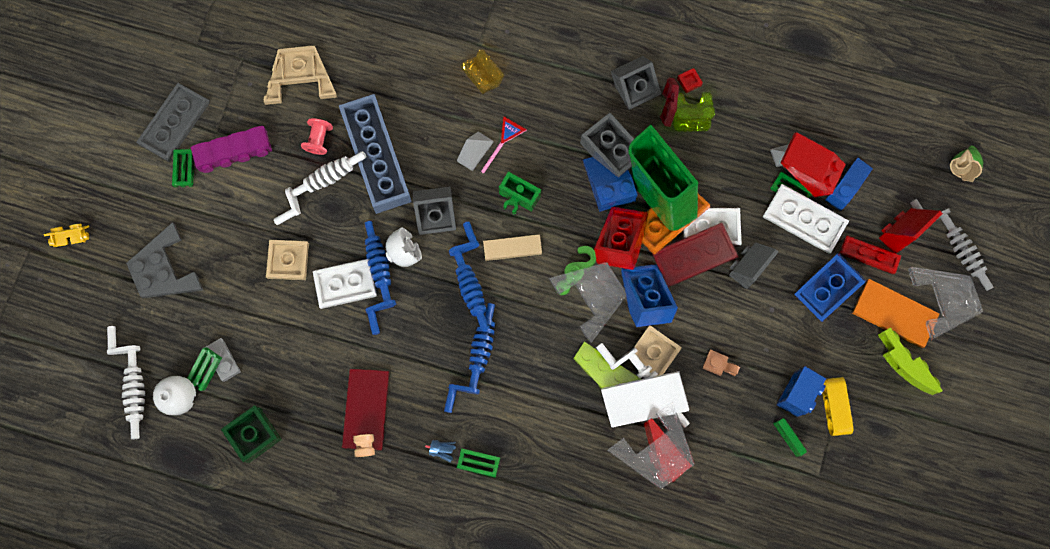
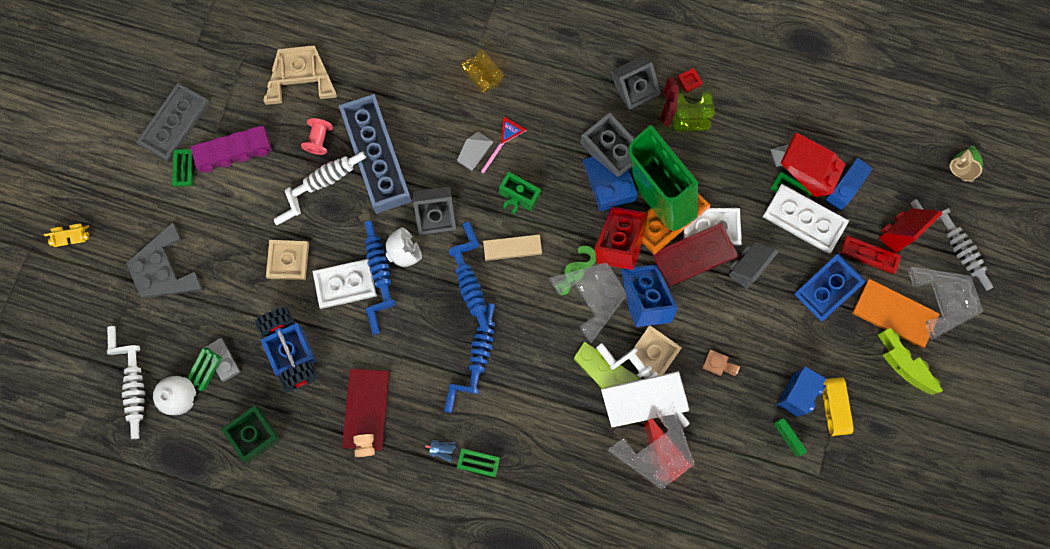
none -> brick [255,307,318,392]

